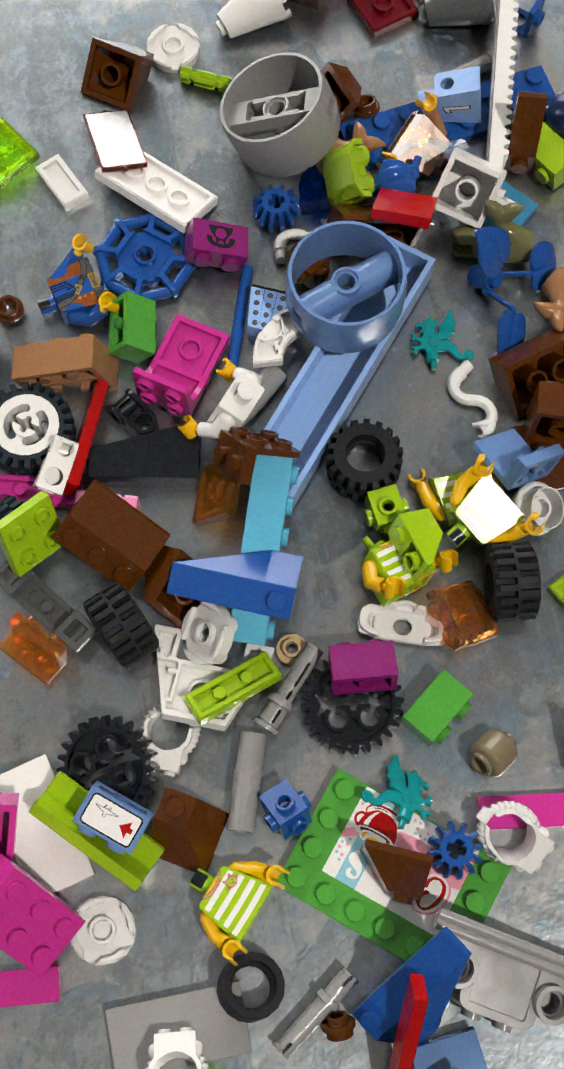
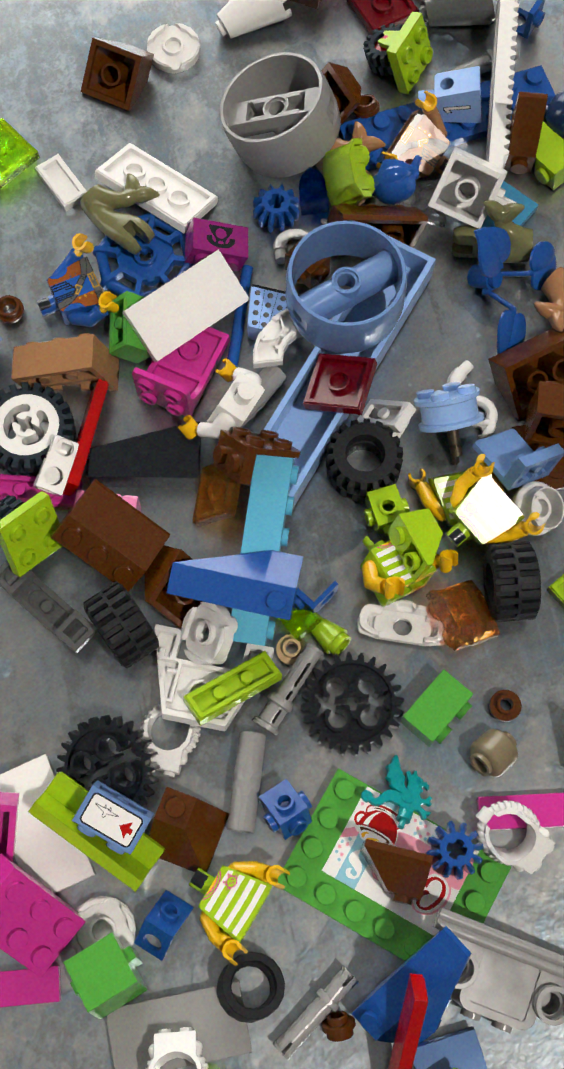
clear orange bracket [0,612,68,685] -> none
piece [83,109,148,173] -> none
black piece [106,388,160,437] -> none
lime axle [179,66,232,93] -> none
magenta brick [328,639,399,695] -> none
red tile [371,187,438,230] -> none
teal piece [409,311,474,370] -> none
none -> bright green plate [63,932,148,1020]
none -> olive piece [80,173,160,255]
none -> white tile [122,249,250,362]
none -> blue bracket [134,890,193,961]
none -> clear neon green tile [278,610,322,642]
none -> blue bracket [294,581,339,616]
none -> dark red tile [303,353,377,415]
none -> lime cone [304,612,351,655]
none -> white slope [357,399,416,438]
none -> lime plate [363,11,433,94]
none -> light blue wheel [413,382,484,465]
none -> reddish brown plate [489,690,522,722]

